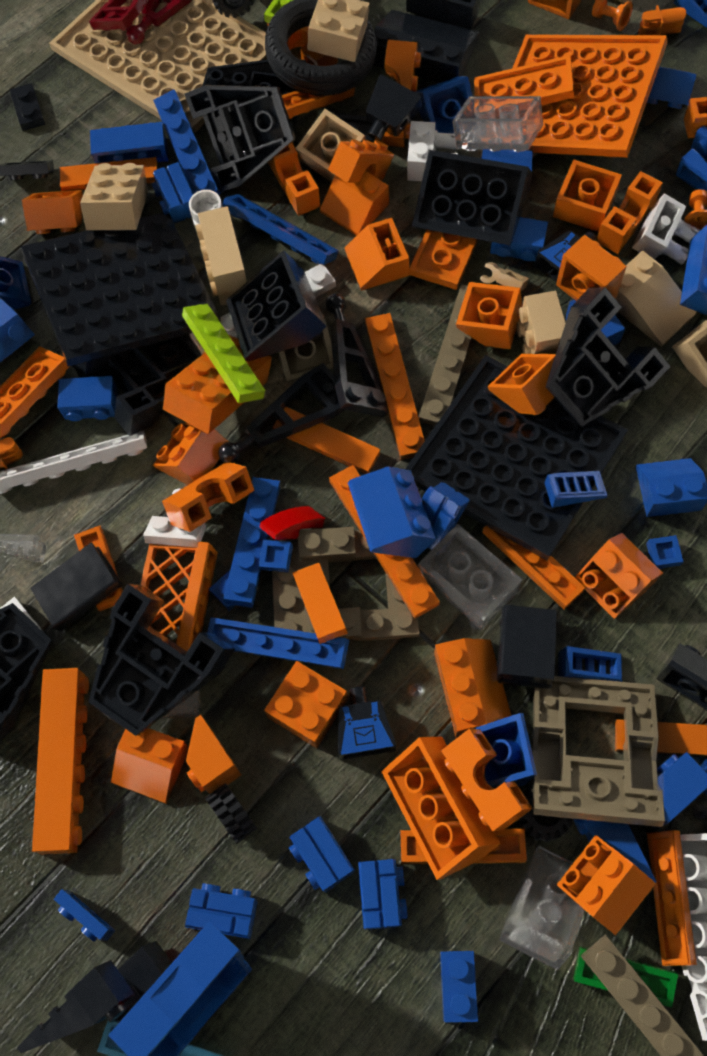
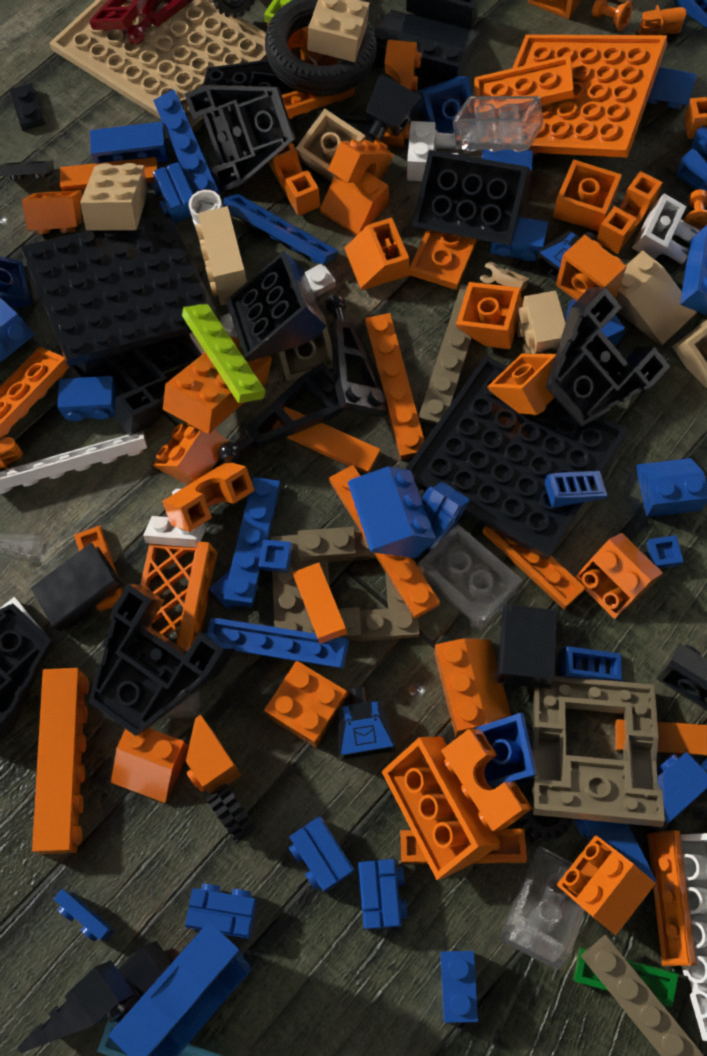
red slope [259,506,325,540] -> none

